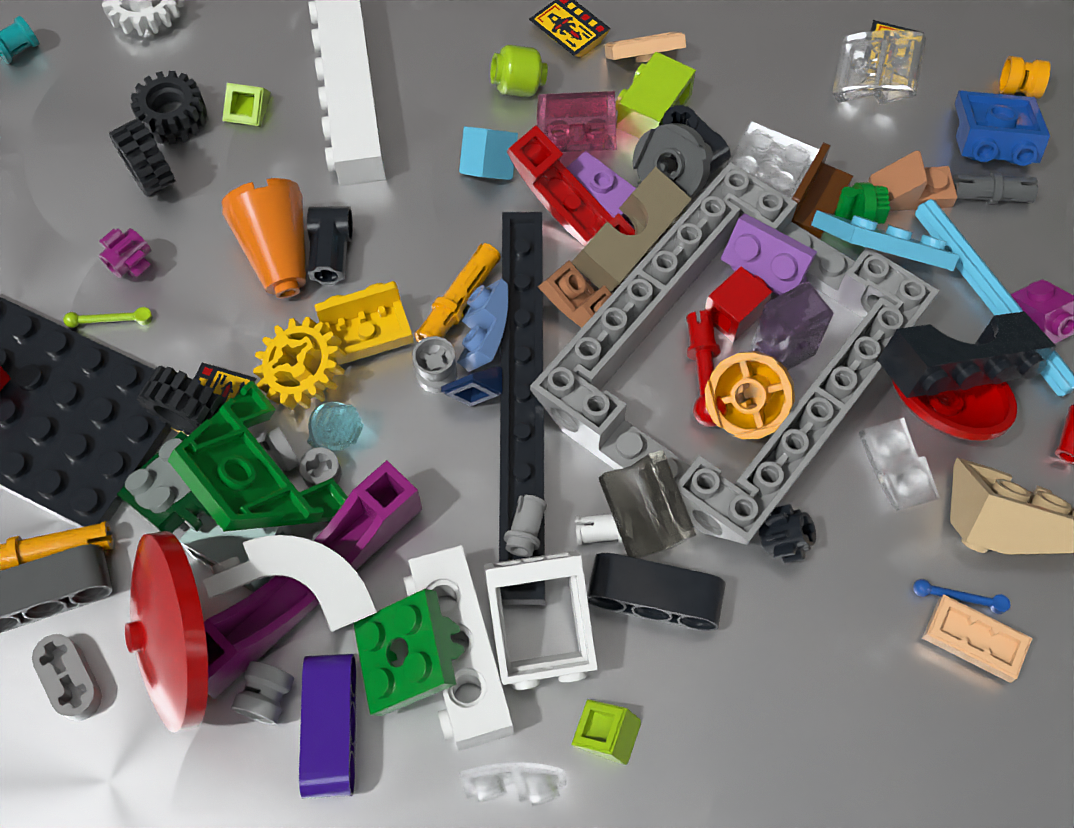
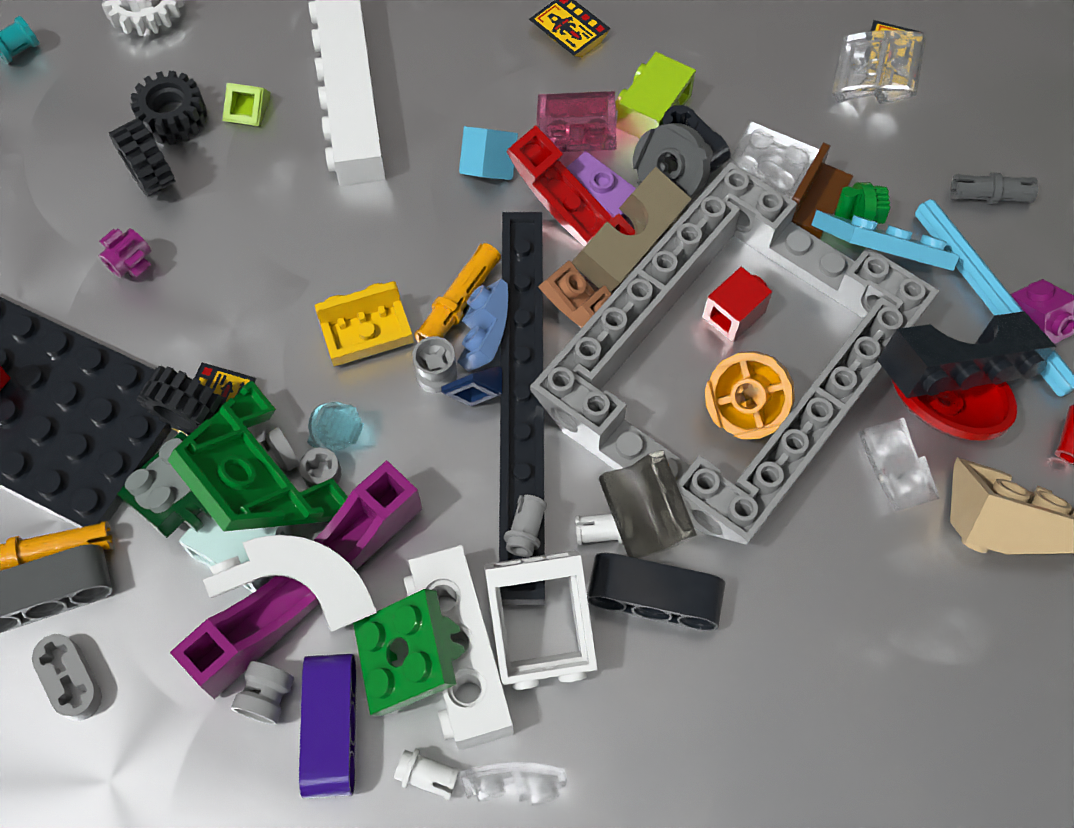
lime hinge [63,307,153,328] -> none
red dish [125,531,208,732] -> none
orange cone [221,178,306,299] -> none
yellow gear [253,317,346,410] -> none
black piece [307,206,353,285] -> none
lime head [490,45,548,98] -> none
lime slope [571,699,641,765] -> none
light nougat plate [604,31,686,62] -> none
red pin [686,310,728,427] -> none
medium lavender bracket [720,213,817,298] -> none
clear purple brick [751,281,834,370] -> none
black gear [759,504,816,563] -> none
nougat slope [868,151,957,211] -> none
blue hinge [913,579,1010,614] -> none
light nougat plate [922,594,1032,683] -> none
blue plate [954,90,1050,166] -> none
light orange wheel [999,56,1050,99] -> none
none -> white pin [394,749,460,800]

